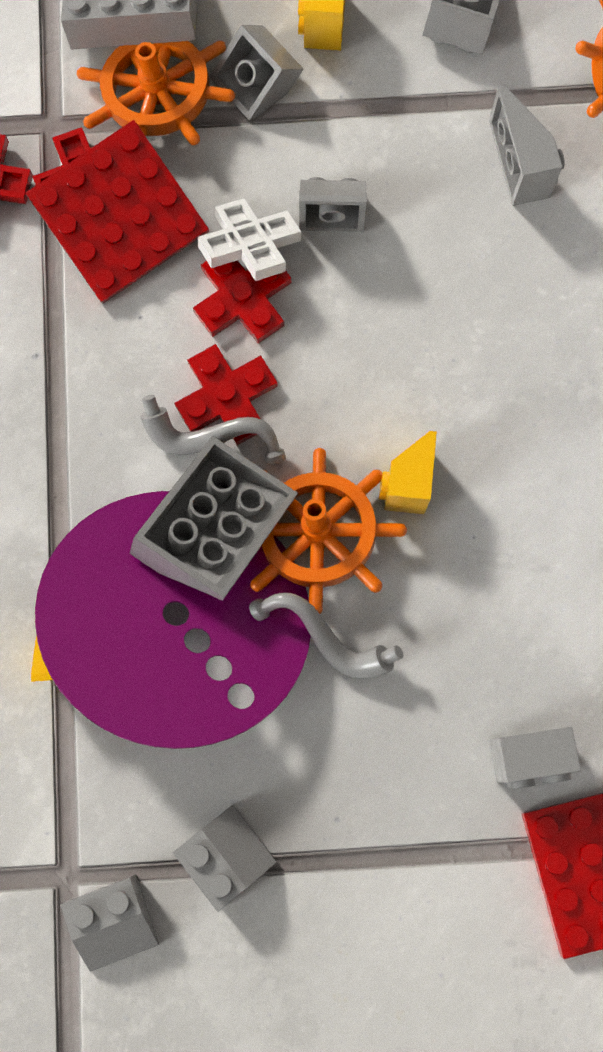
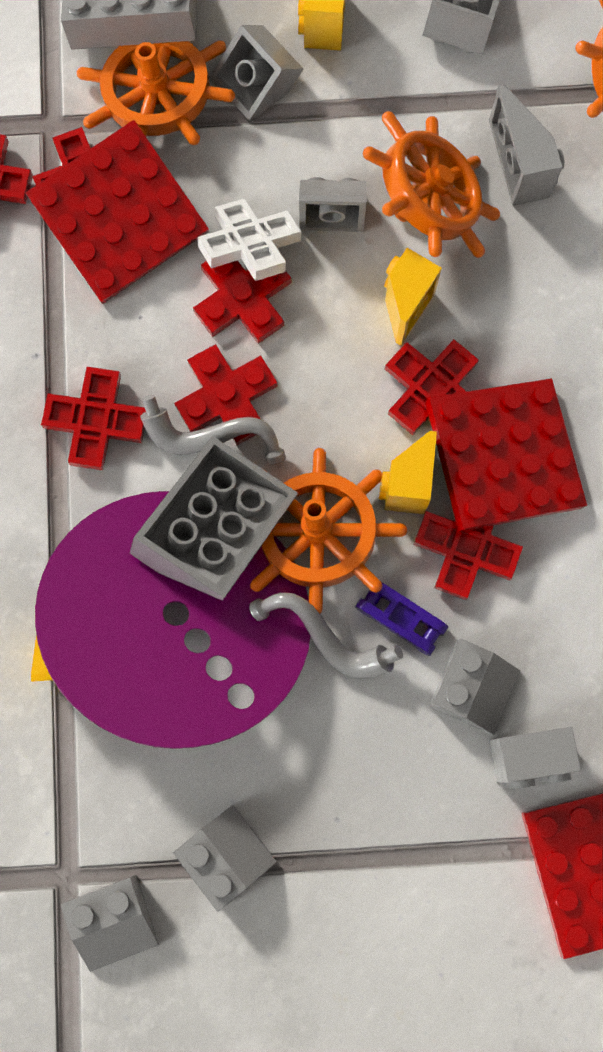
none -> red plate [41,367,146,470]
none -> dark purple plate [355,582,449,656]
none -> orange piece [363,111,500,258]
none -> yellow slope [384,248,442,346]
none -> red plate [384,339,479,435]
none -> red plate [413,511,523,600]
none -> red plate [425,378,587,532]
none -> light grey slope [429,639,521,735]

